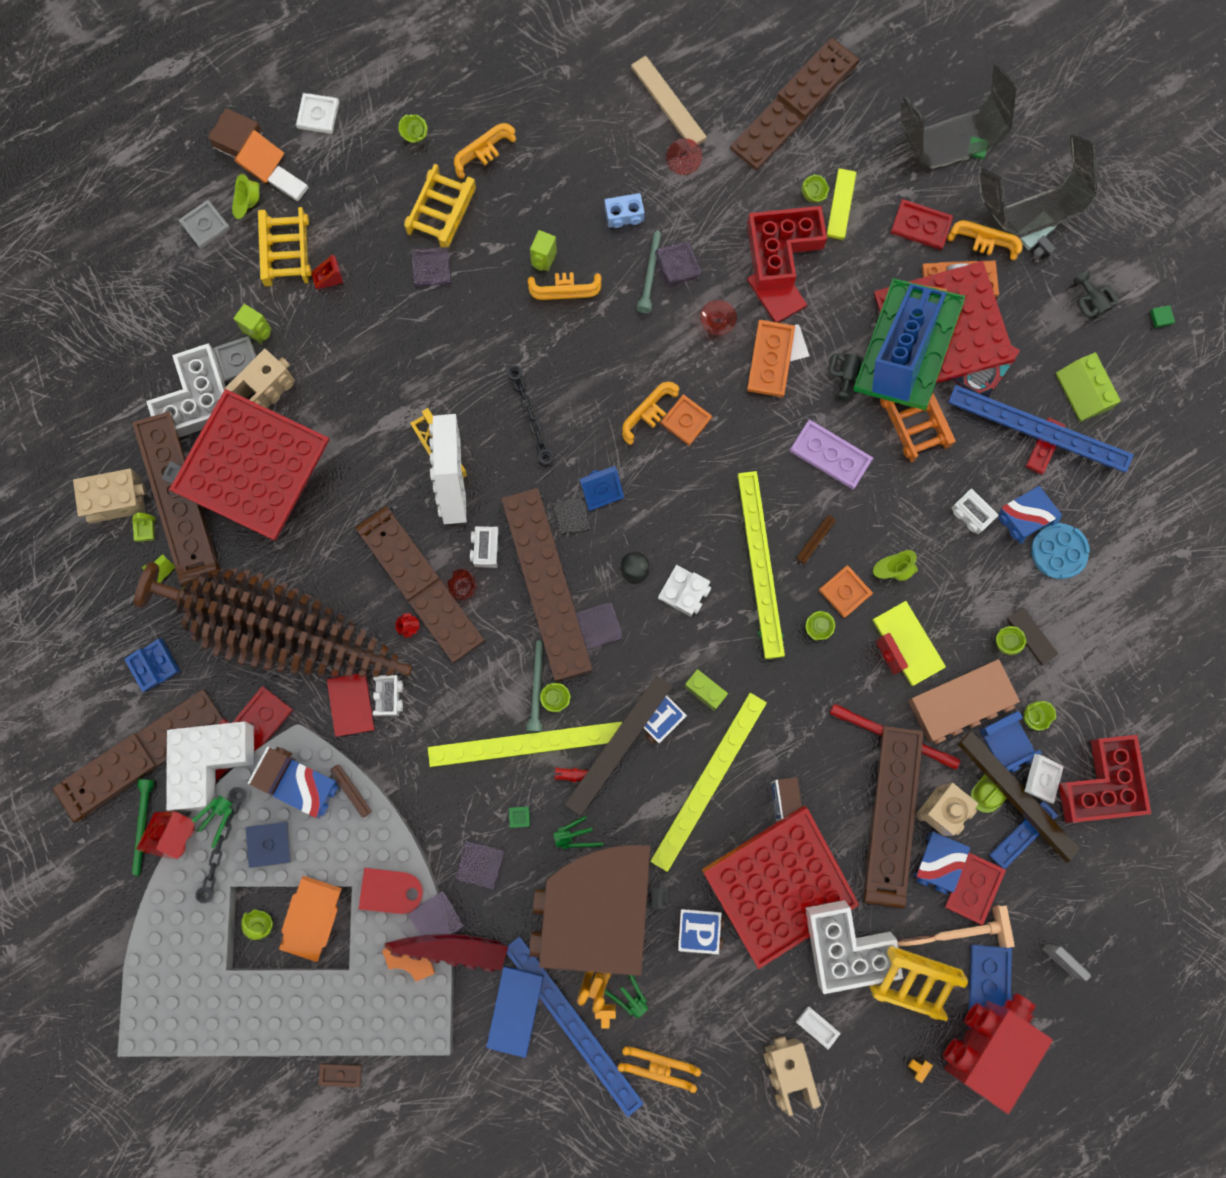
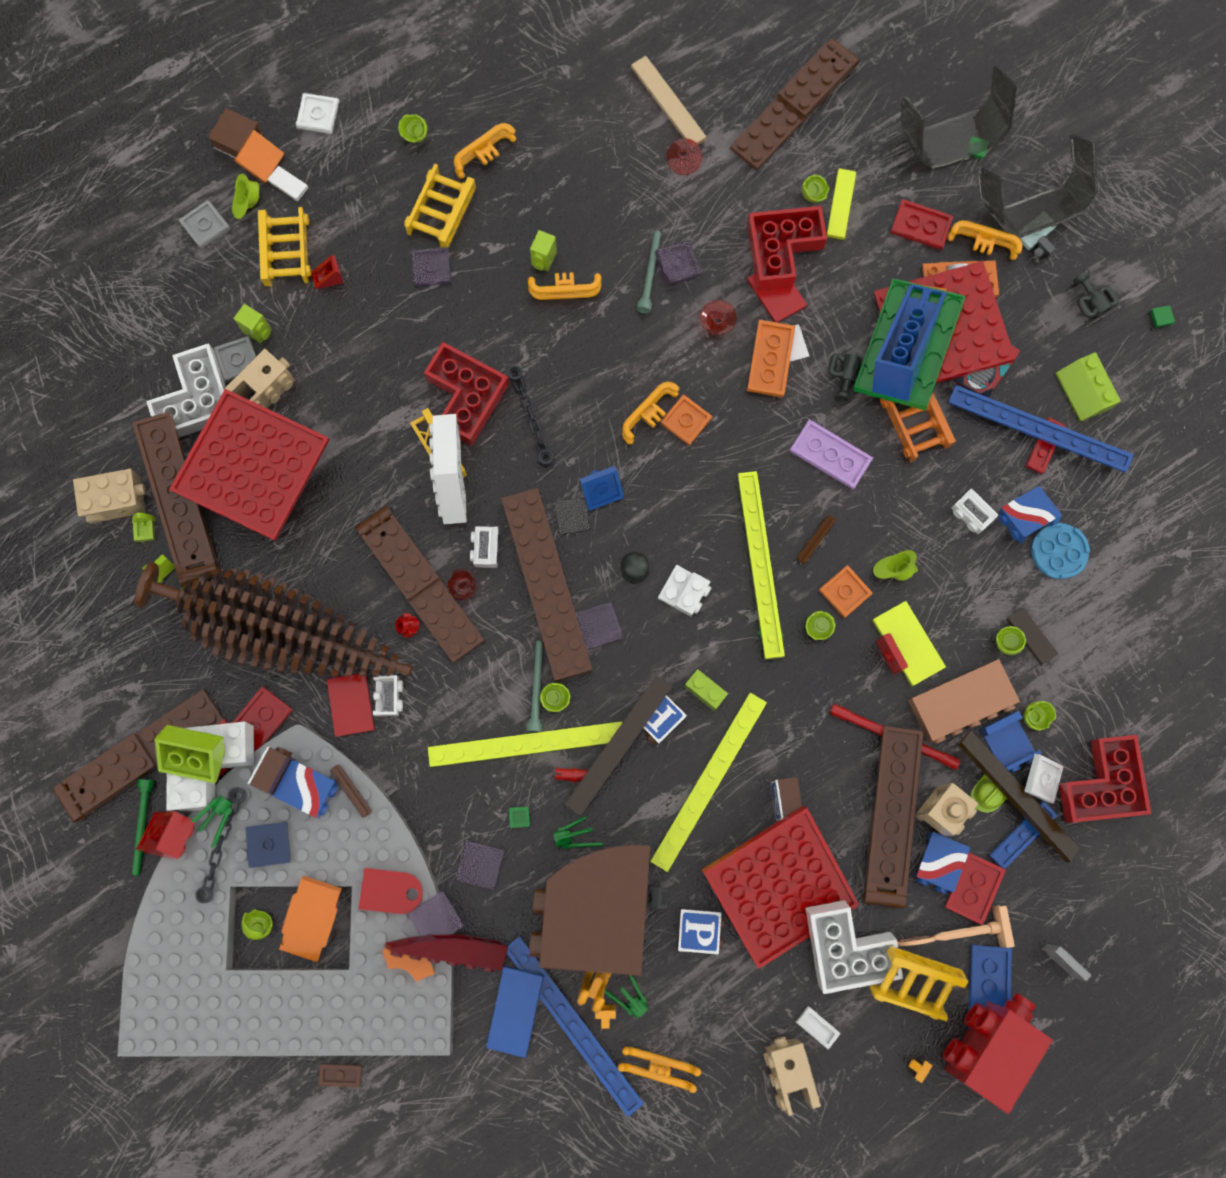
blue slope [124,638,180,692] -> none
dark grey tile [161,461,182,483] -> none
light blue brick [604,193,644,228] -> none
none -> lime slope [155,725,225,783]
none -> red brick [424,342,509,446]

